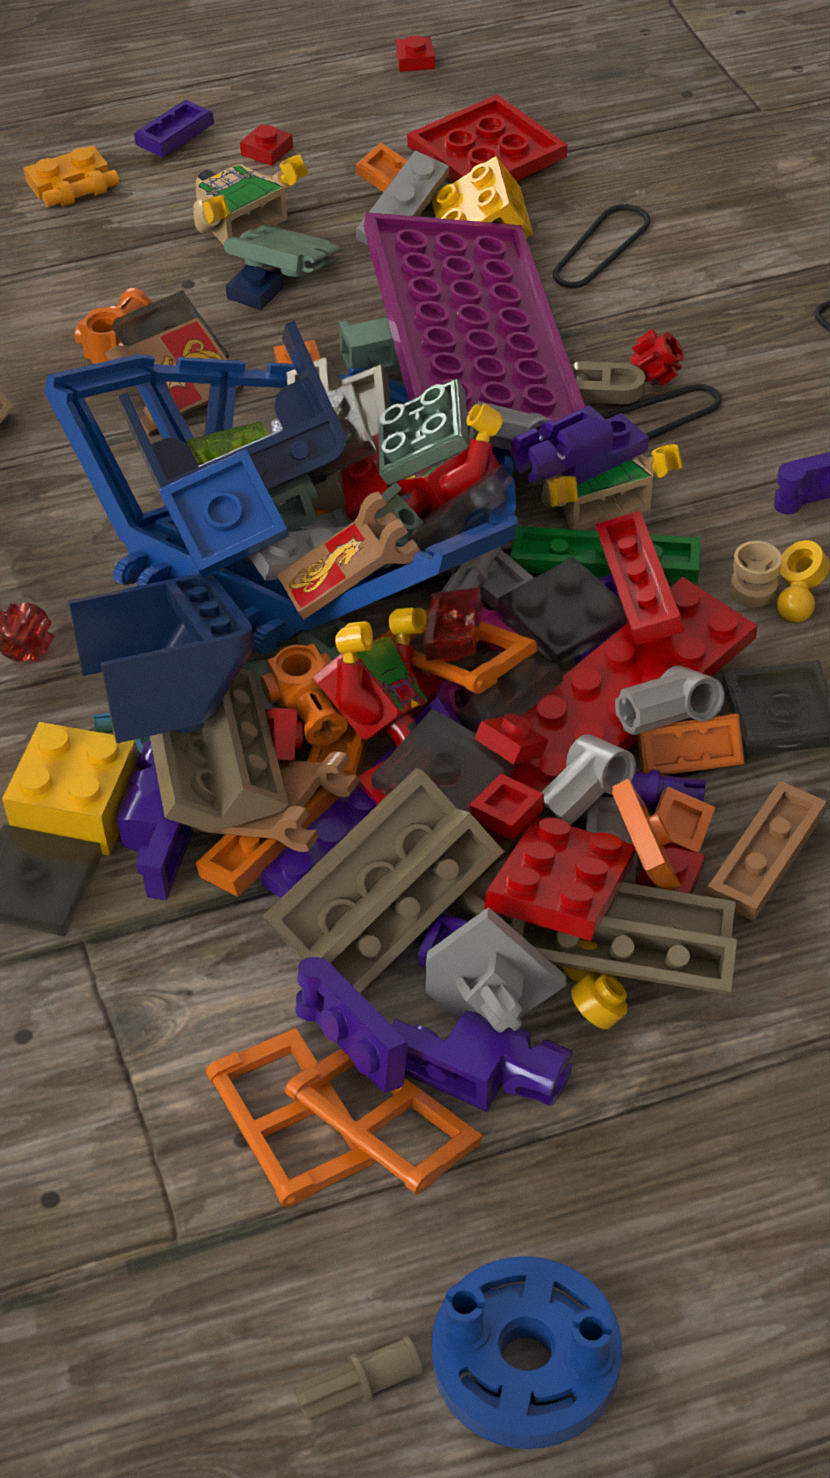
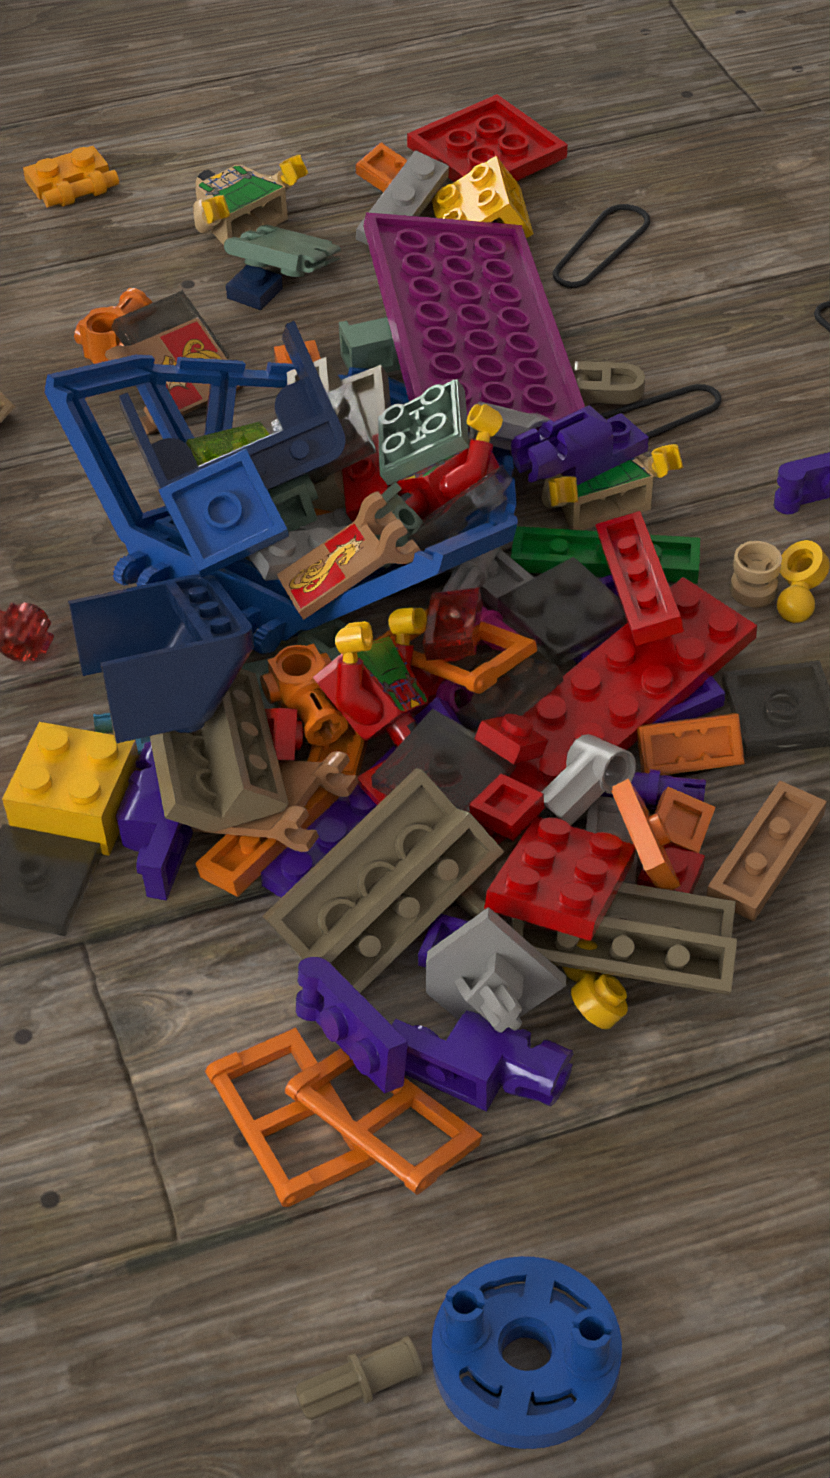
dark purple plate [134,100,214,158] -> none
red plate [240,124,293,166] -> none
red plate [395,35,435,72] -> none
light grey piece [615,665,724,735] -> none
red gear [630,329,684,386] -> none

